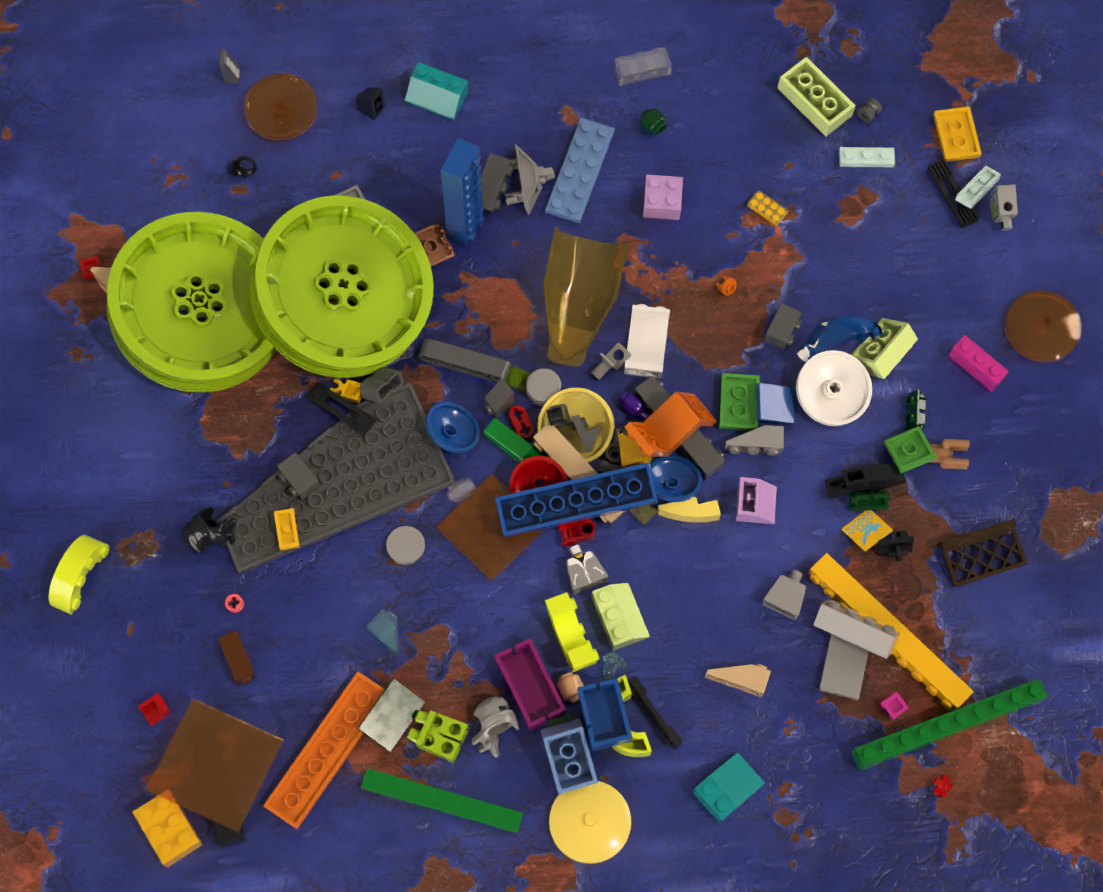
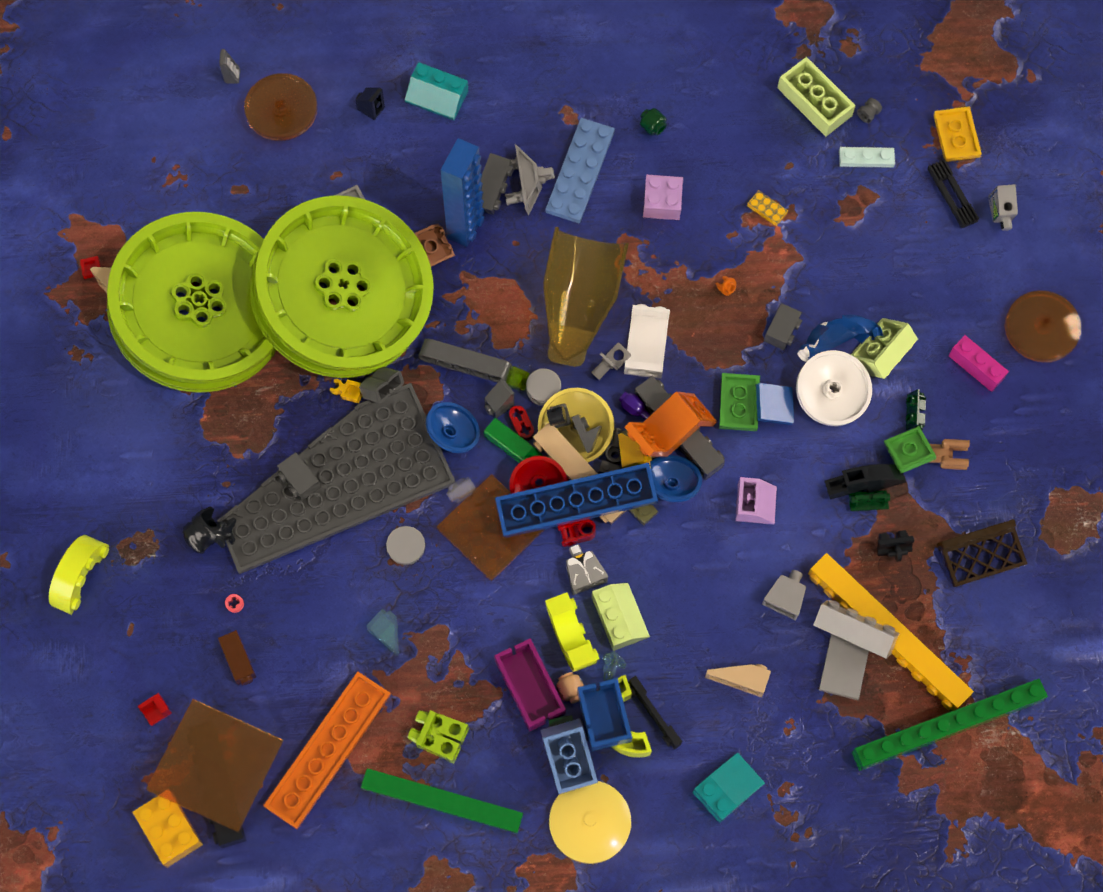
black piece [228,156,257,178] -> none
yellow plate [274,508,300,551] -> none
black container [306,382,377,436] -> none
tile [358,678,425,752] -> none
light grey piece [472,697,520,758] -> none
clear brick [614,47,672,86] -> none
light yellow slope [658,497,721,522] -> none
light grey slope [724,425,784,456] -> none
yellow sticker [841,510,893,551] -> none
dark pink plate [880,692,909,720] -> none
red plant [933,774,952,798] -> none
light aqua plate [956,166,1001,209] -> none

